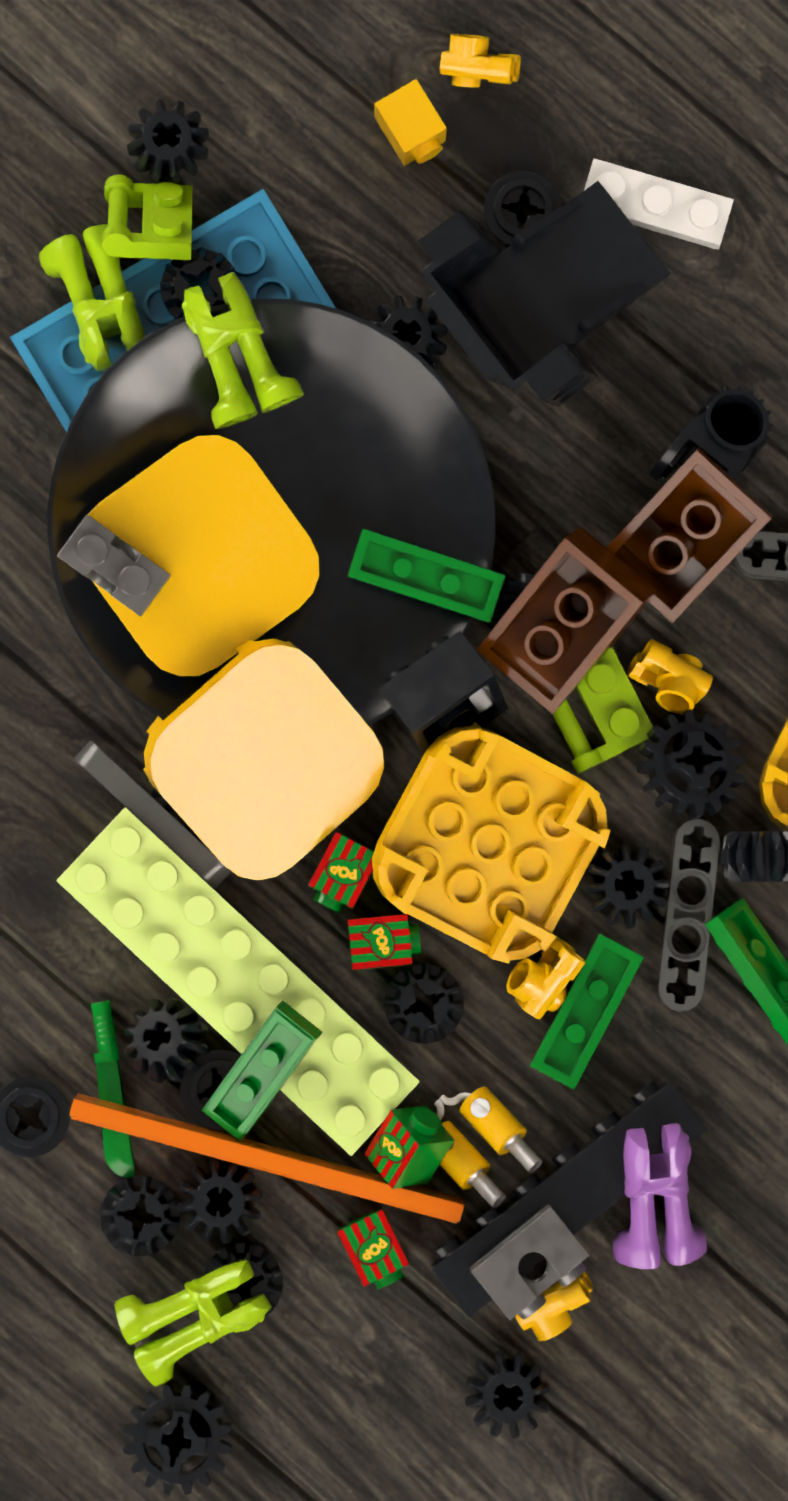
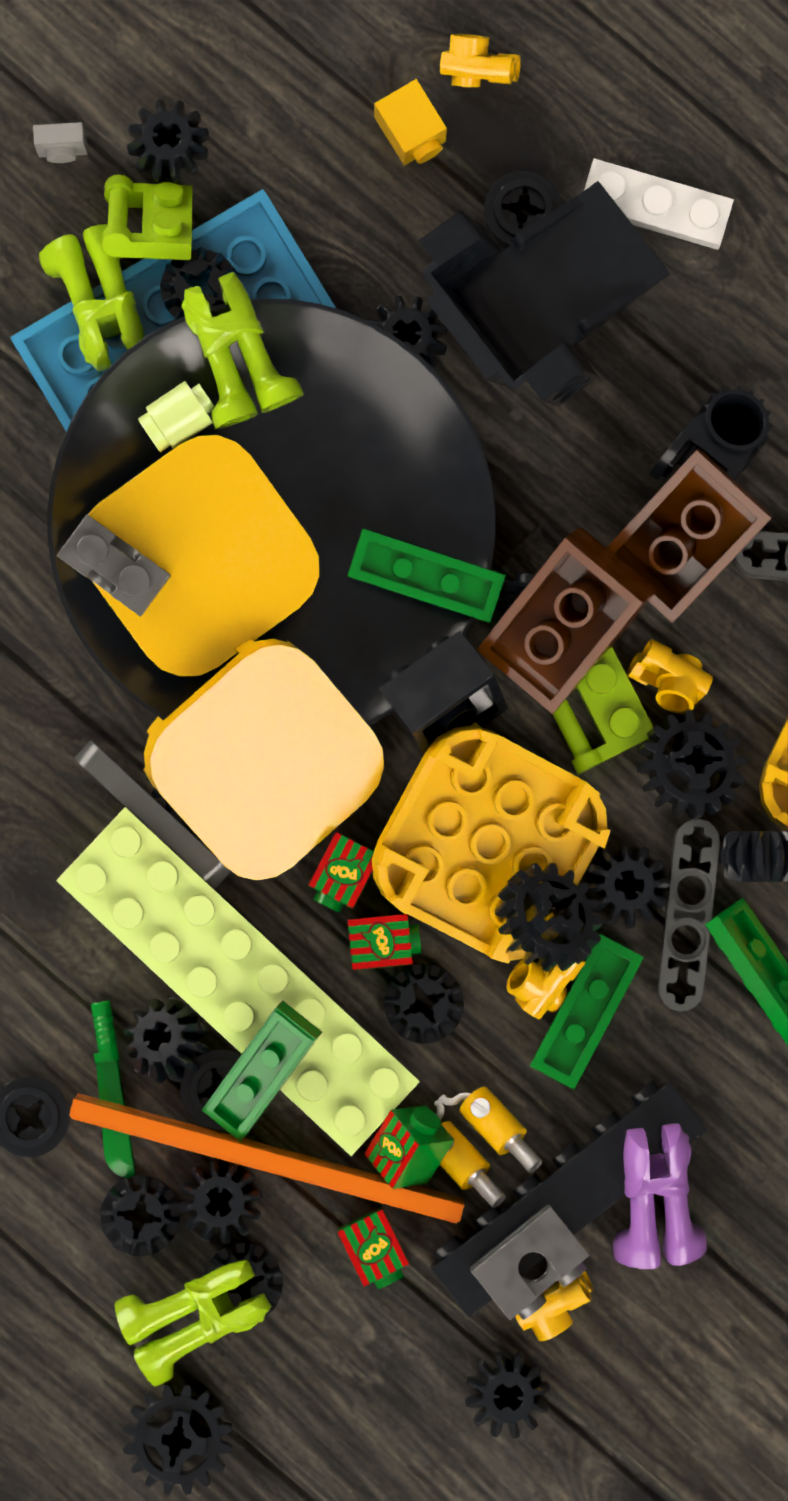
none -> light grey plate [33,122,87,163]
none -> yellowish green brick [138,381,214,452]
none -> black gear [495,863,604,972]

